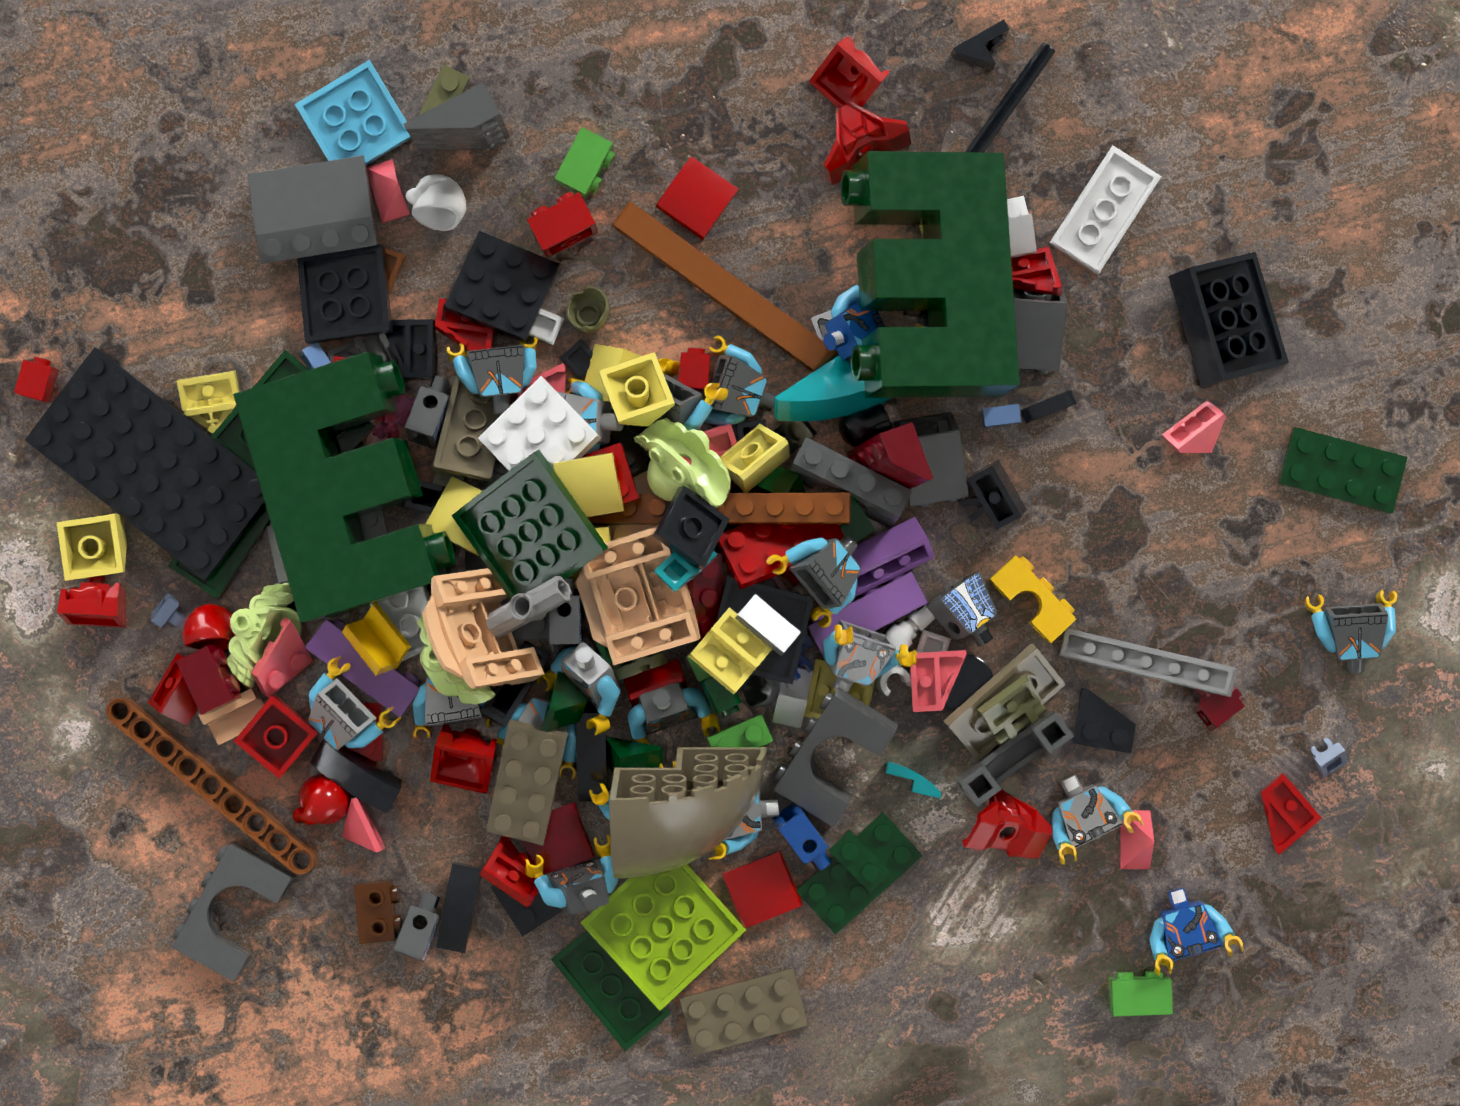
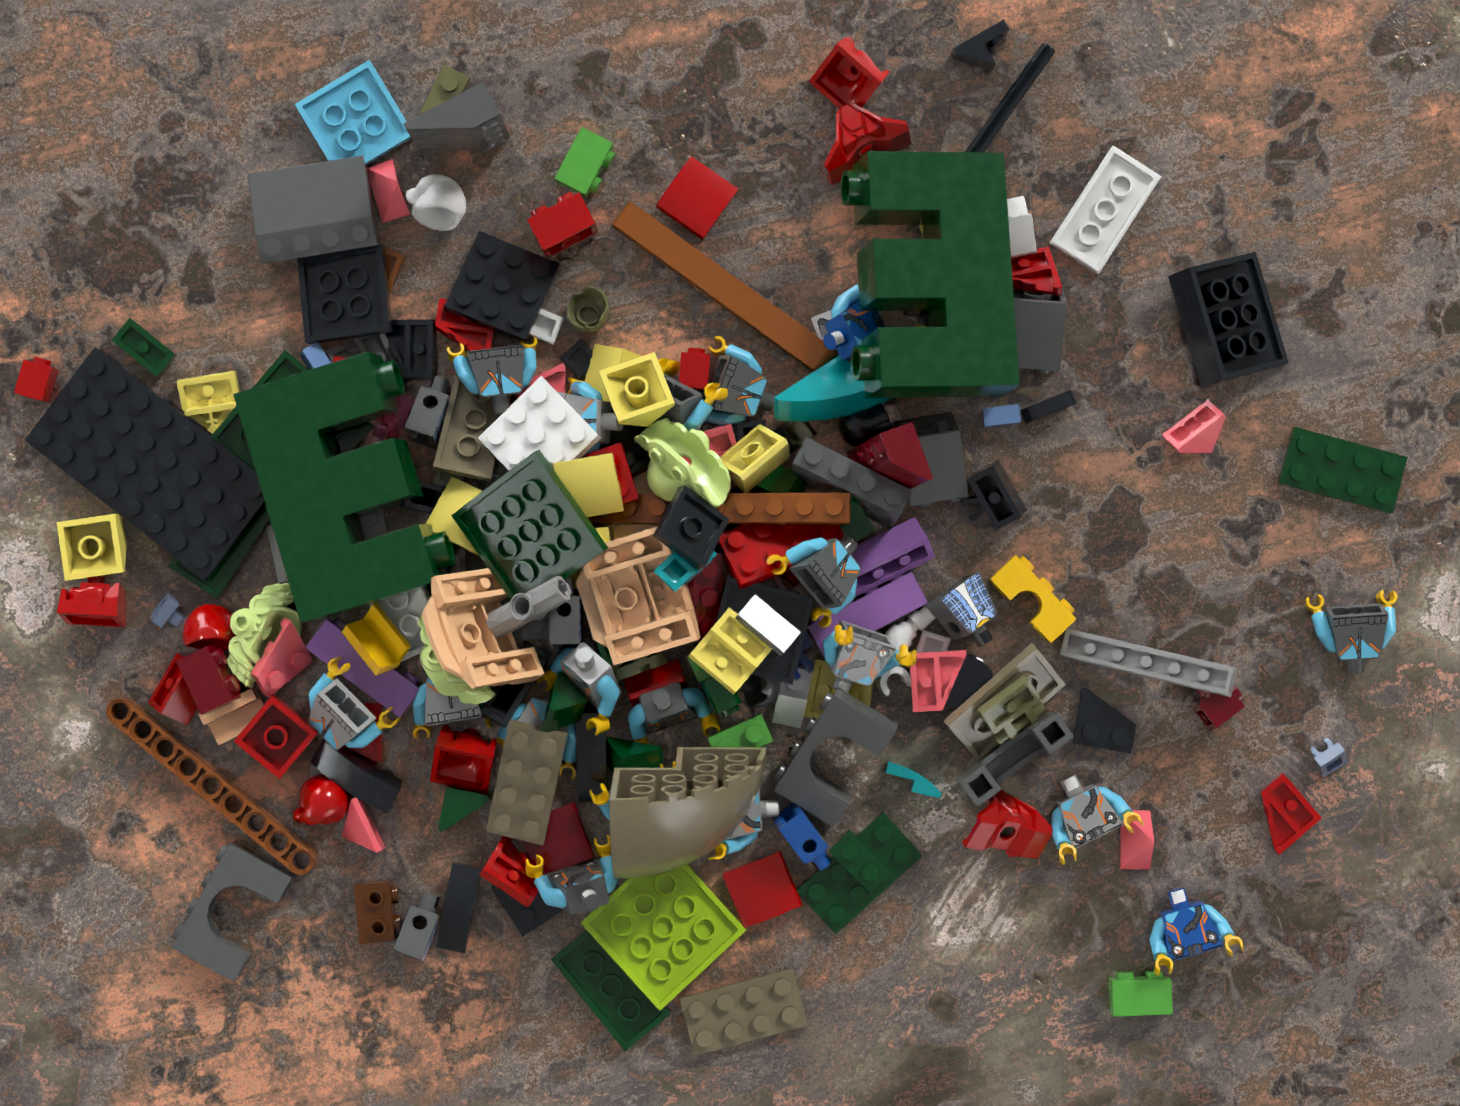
none -> dark green plate [111,318,177,378]
none -> dark green slope [438,786,493,832]

